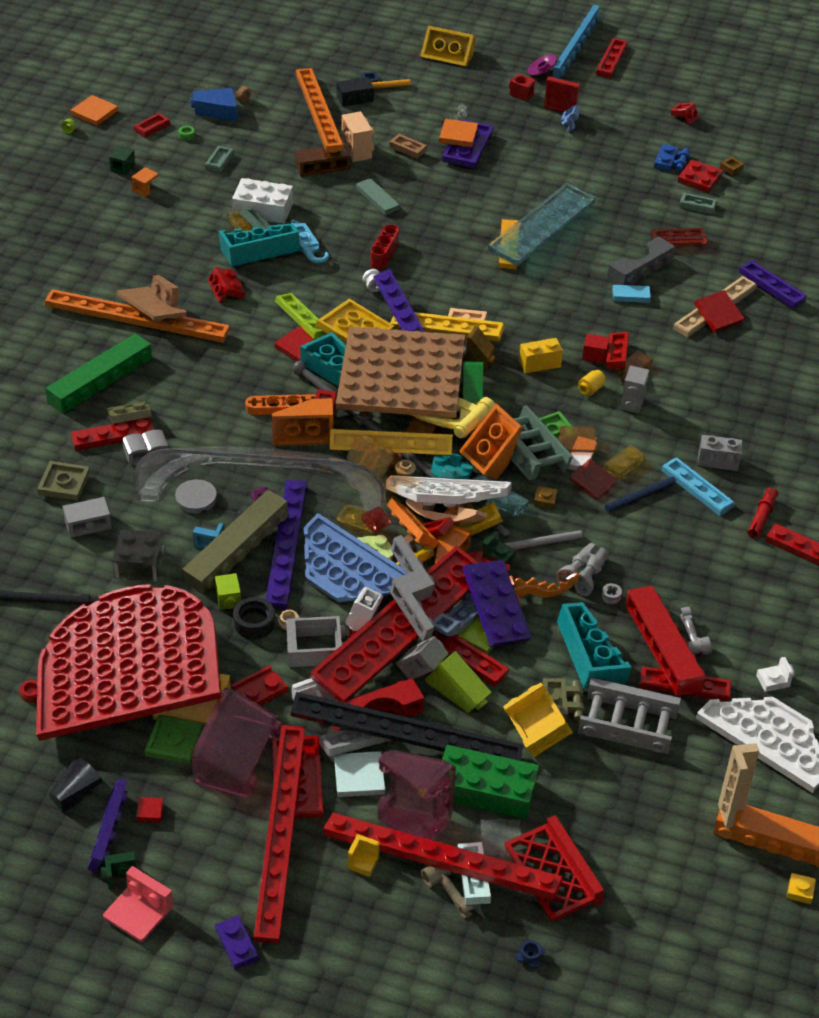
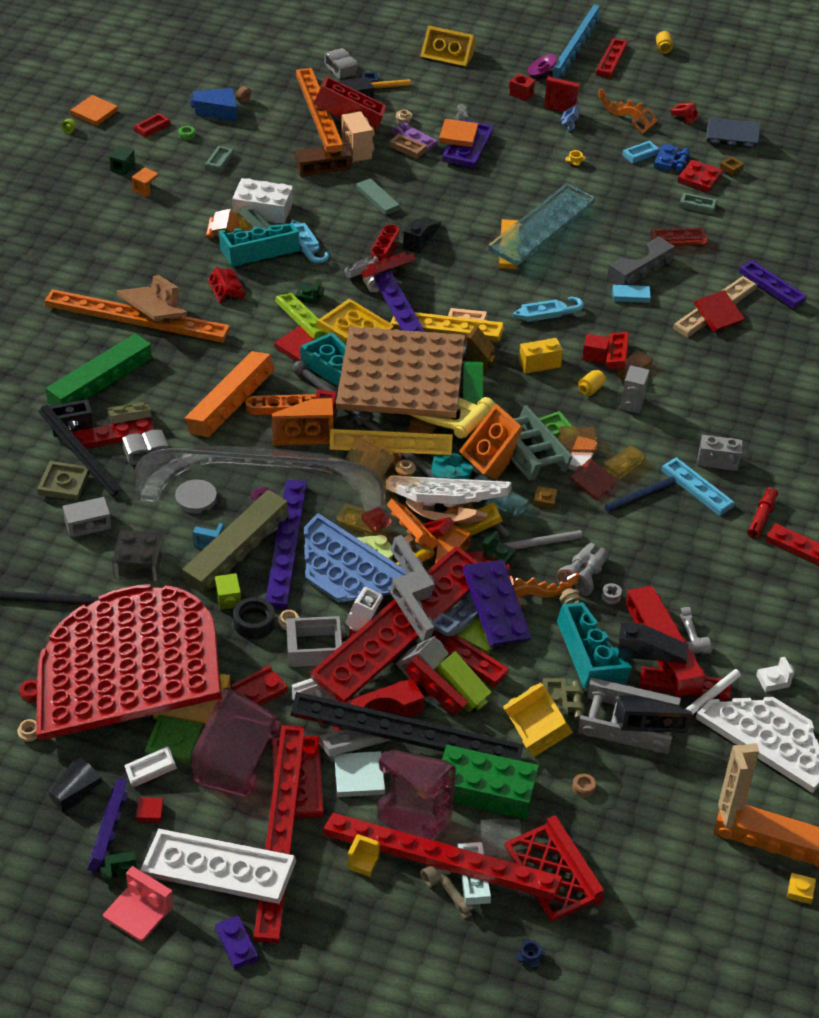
none -> tan plate [17,719,38,742]
none -> black axle [38,405,120,496]
none -> black brick [49,399,93,437]
none -> white tile [124,746,177,788]
none -> white plate [140,829,296,904]
none -> orange brick [184,351,275,438]
none -> orange brick [206,209,240,239]
none -> dark green bracket [295,279,324,305]
none -> red brick [314,76,386,134]
none -> light grey brick [324,48,358,79]
none -> light grey tile [344,256,379,278]
none -> red plate [361,252,416,278]
none -> medium lavender hinge [392,122,438,153]
none -> tan plate [396,109,412,123]
none -> black slope [403,217,441,253]
none -> red plate [405,655,468,717]
none -> medium azure plate [513,297,584,322]
none -> tan plate [559,588,581,604]
none -> yellow plate [565,150,586,166]
none -> medium nougat tile [572,774,596,798]
none -> orange piece [598,89,658,135]
none -> black slope [614,695,692,733]
none -> black slope [618,623,688,663]
none -> medium azure tile [622,141,660,164]
none -> yellow brick [656,31,673,54]
none -> white bar [685,669,741,715]
none -> sand blue slope [706,117,760,148]

